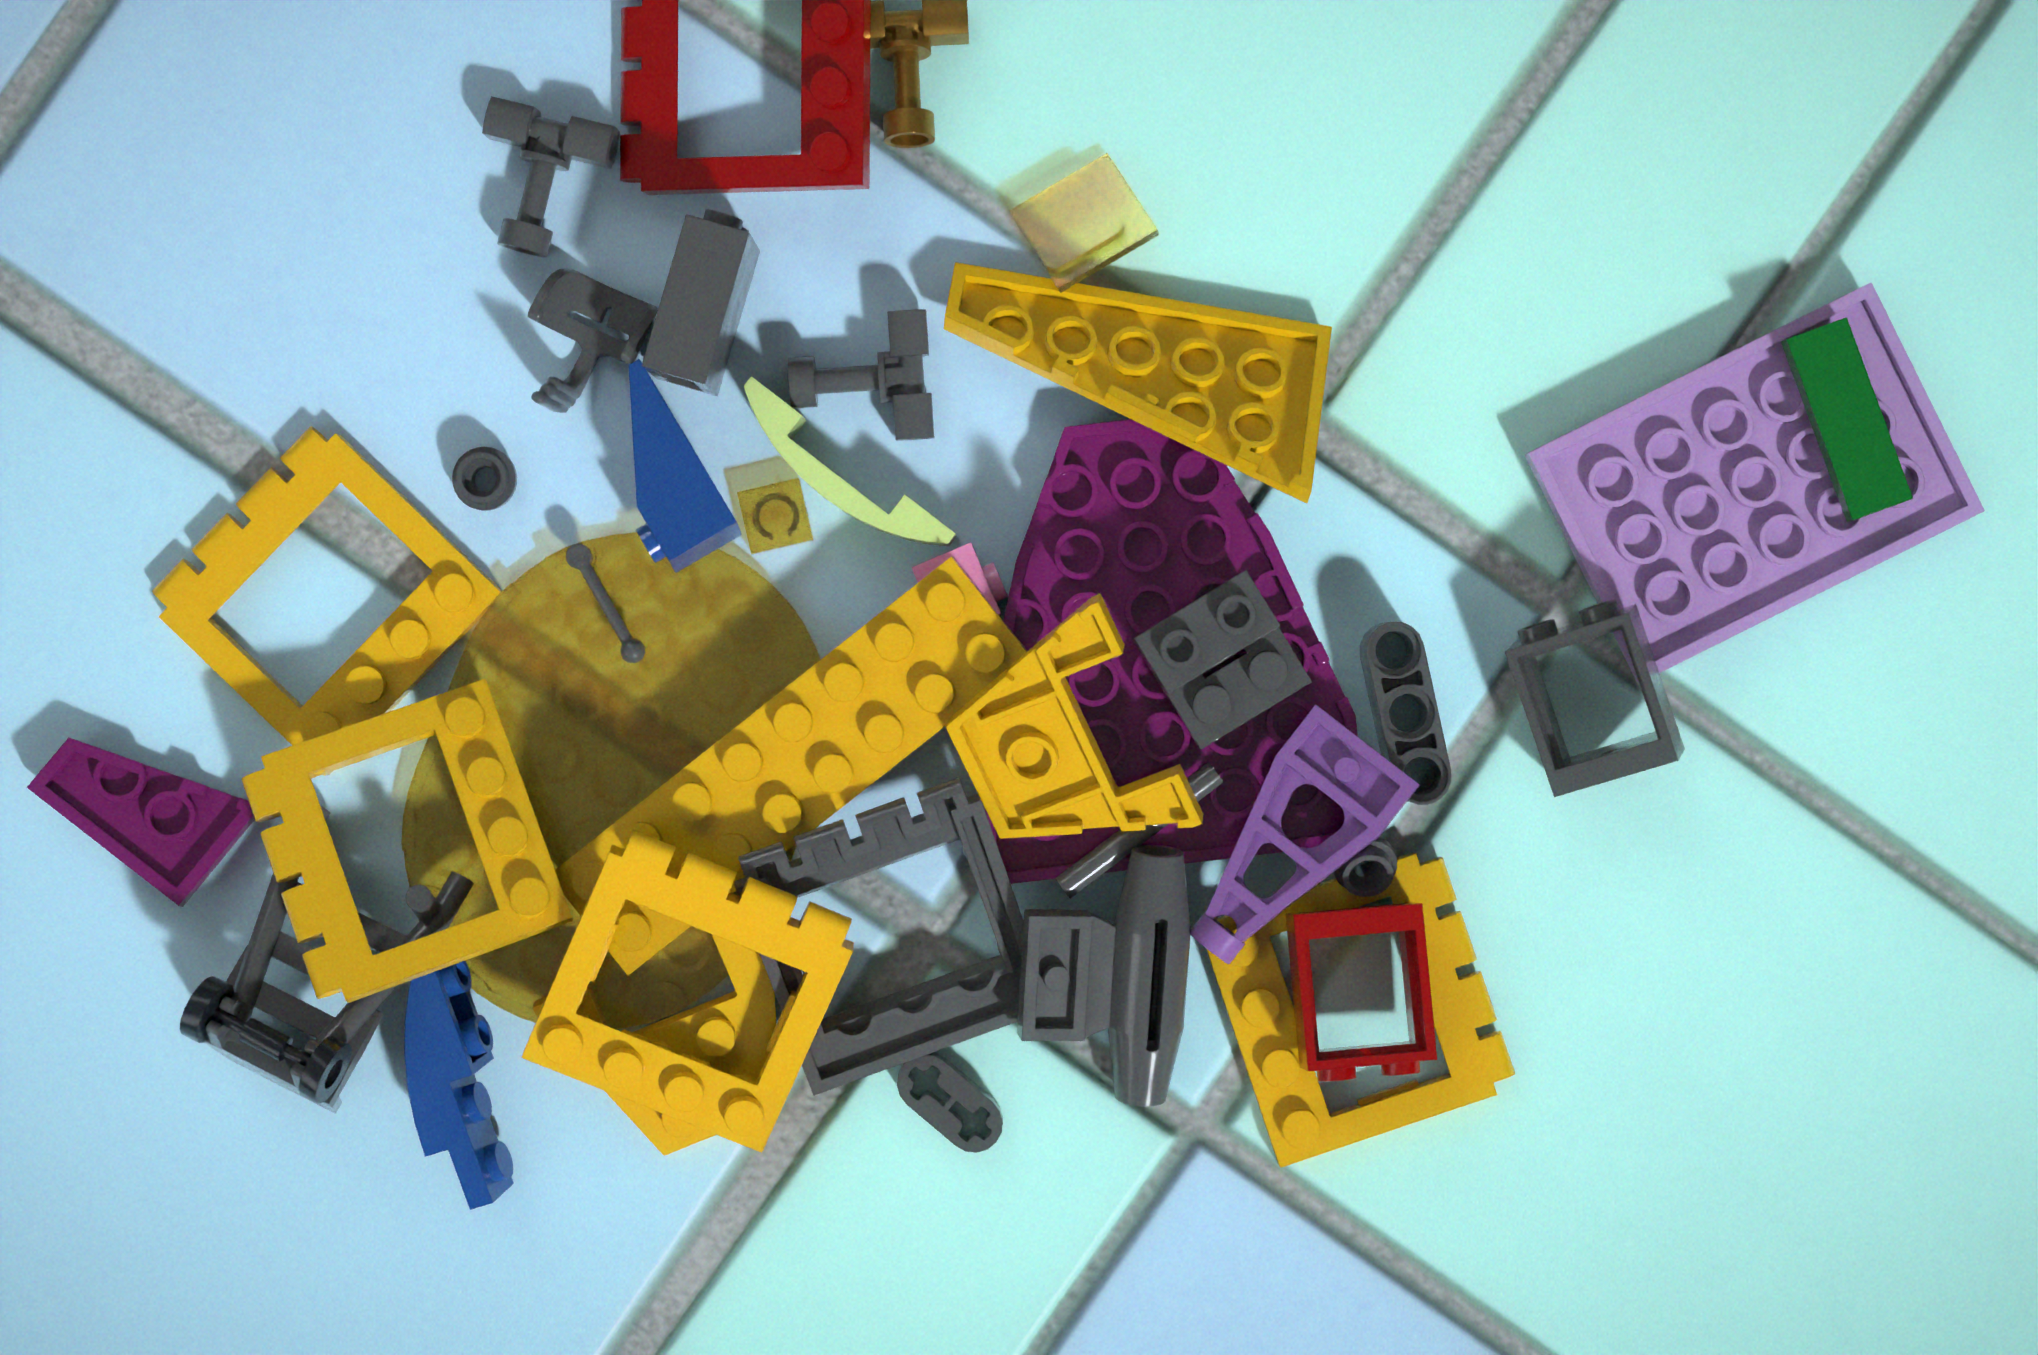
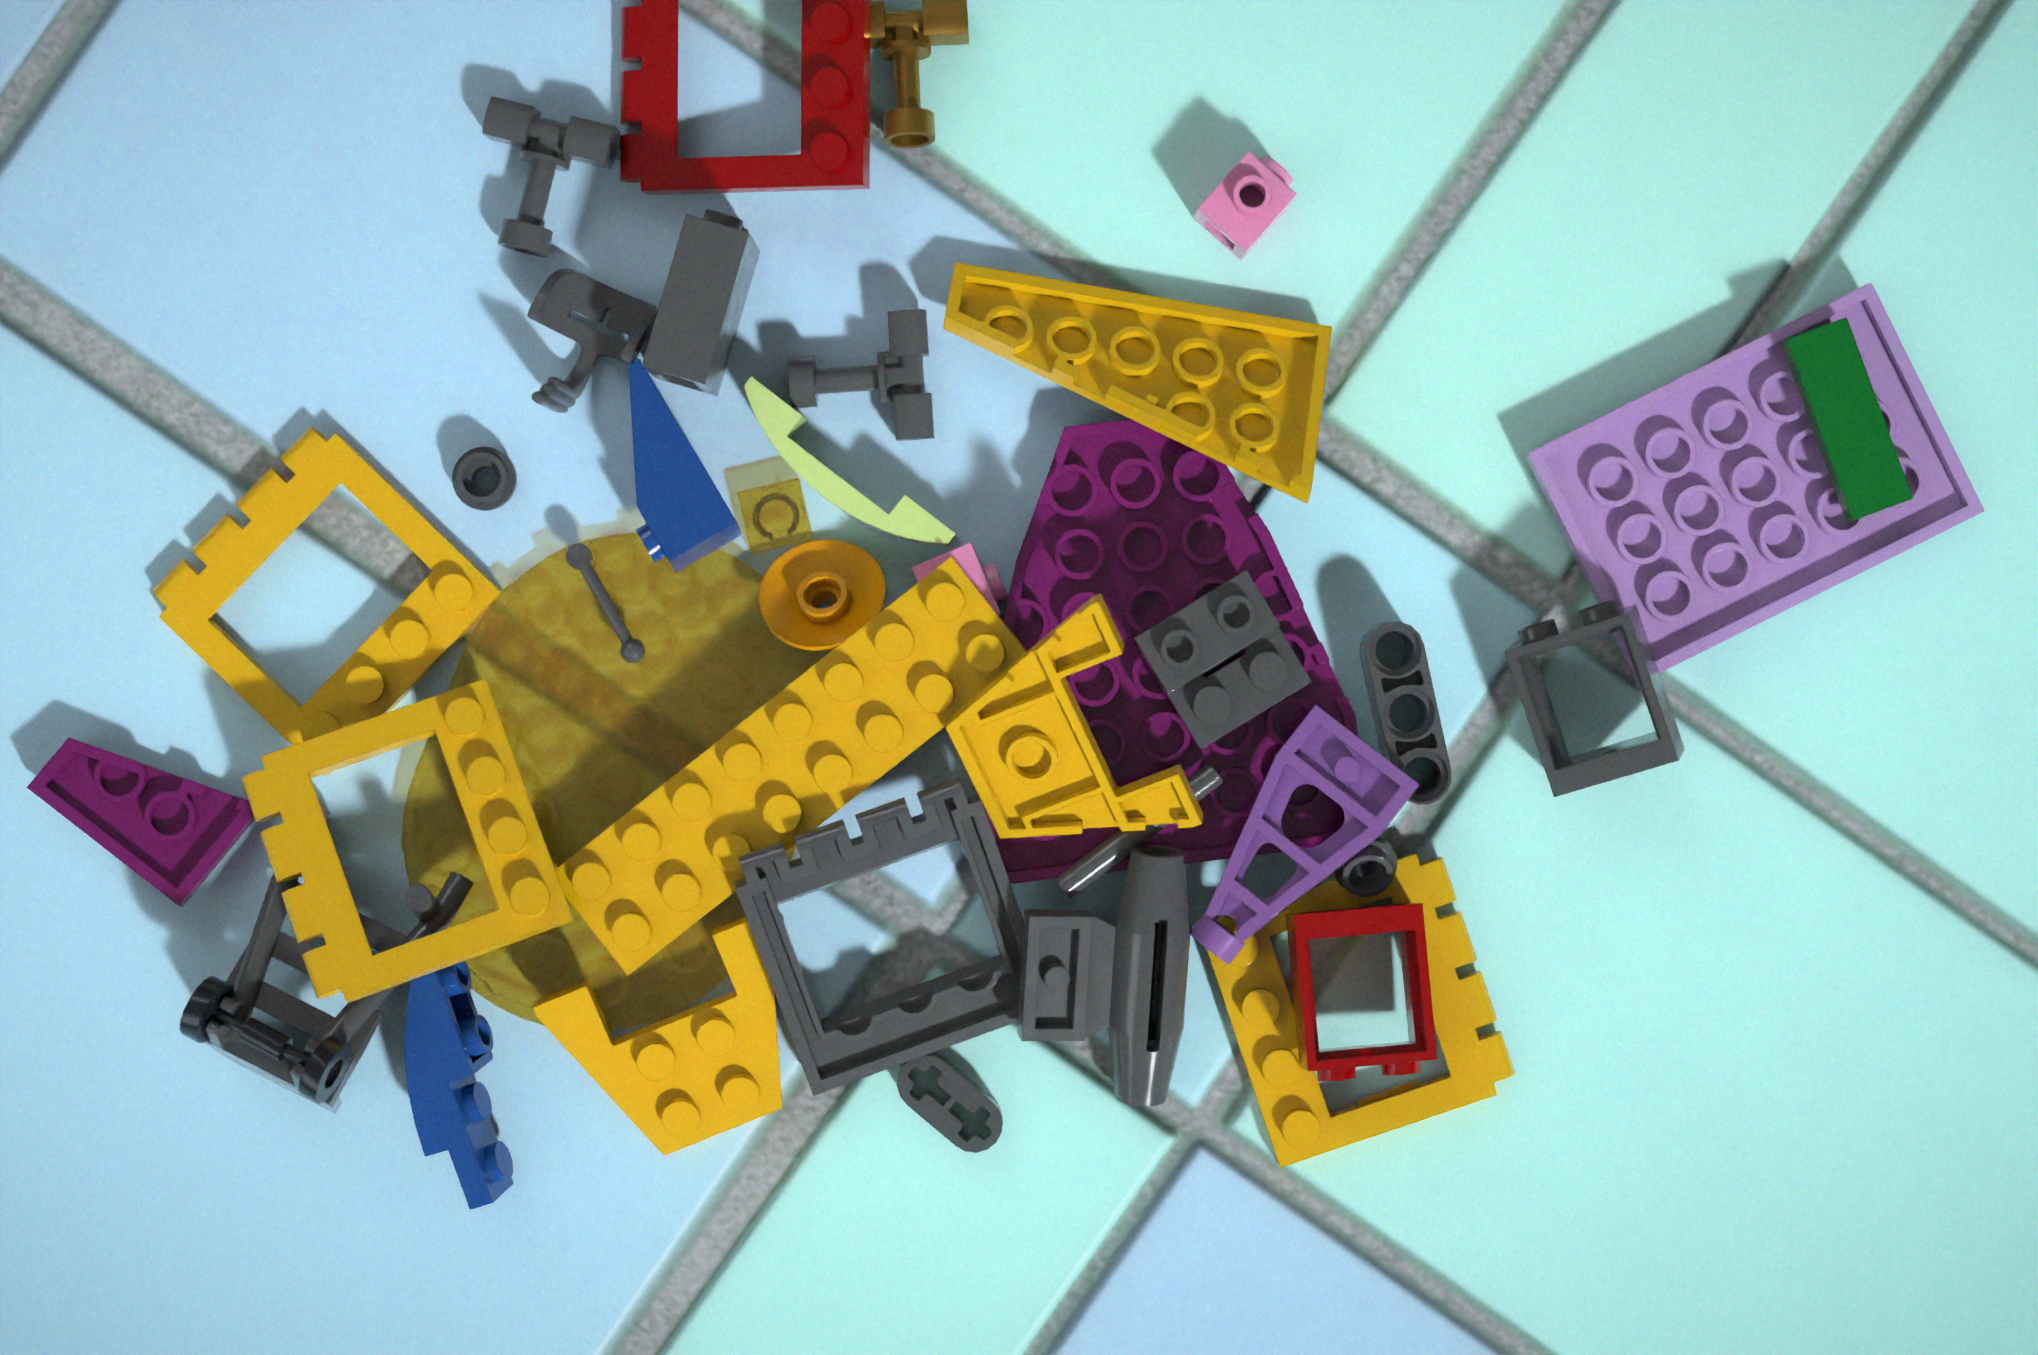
yellow hinge [521,829,854,1153] -> none
clear yellow piece [1009,153,1159,293] -> none
none -> light orange dish [759,539,887,651]
none -> bright pink brick [1194,151,1297,260]

